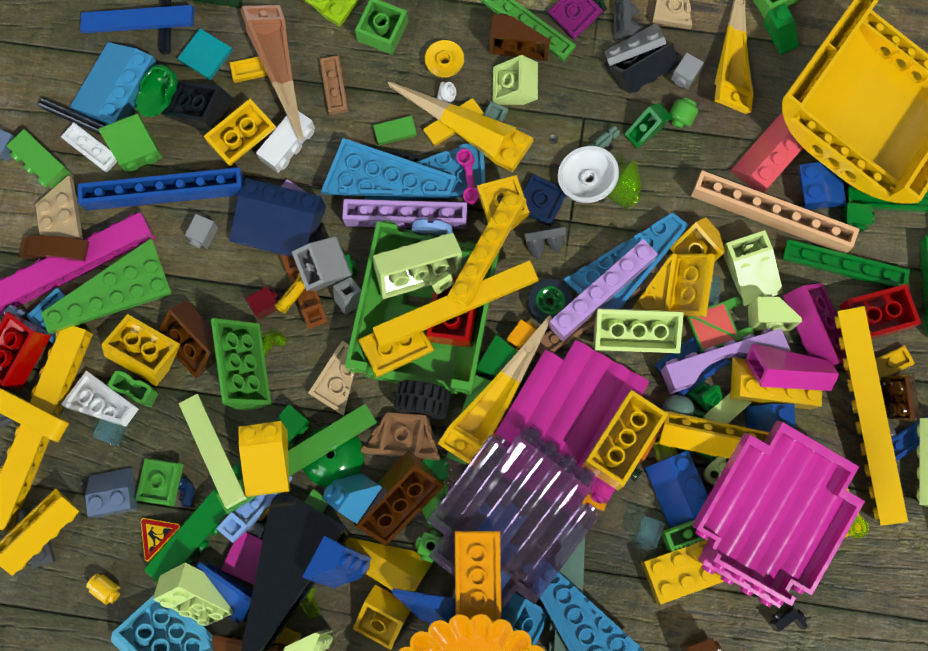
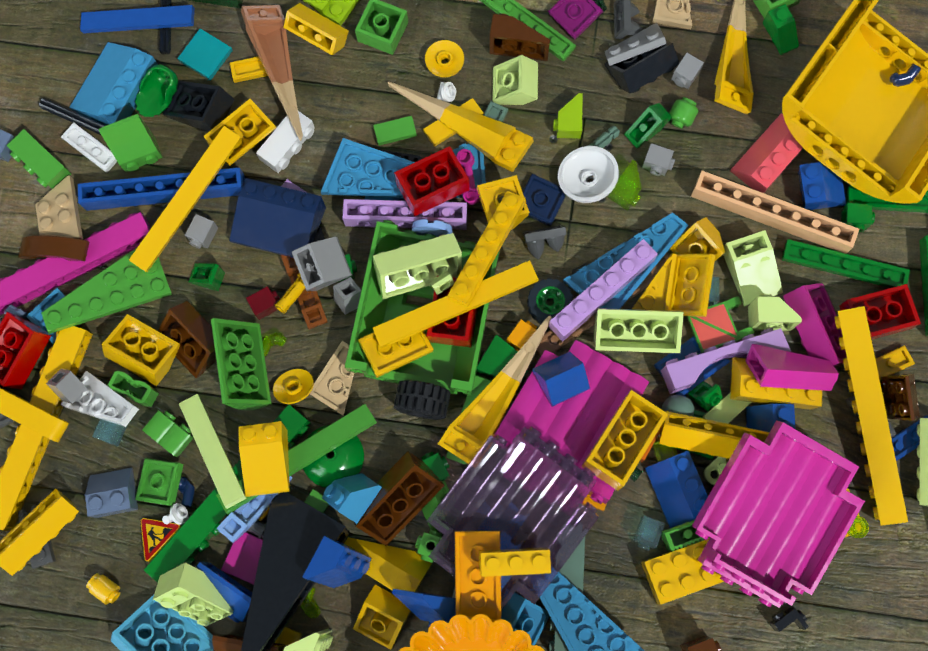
medium nougat tile [320,55,349,115] -> none
medium nougat wing [361,413,440,461] -> none
none -> light grey brick [46,369,87,404]
none -> yellow tile [129,126,242,272]
none -> bright green brick [142,410,194,458]
none -> white plate [162,503,188,525]
none -> green slope [188,263,225,291]
none -> yellow dish [273,369,314,404]
none -> yellow brick [283,3,349,55]
none -> red brick [394,146,470,217]
none -> yellow brick [479,548,551,577]
none -> blue slope [532,352,590,407]
none -> lime slope [553,93,583,139]
none -> light grey brick [642,143,675,176]
none -> dark blue arm [889,64,921,87]

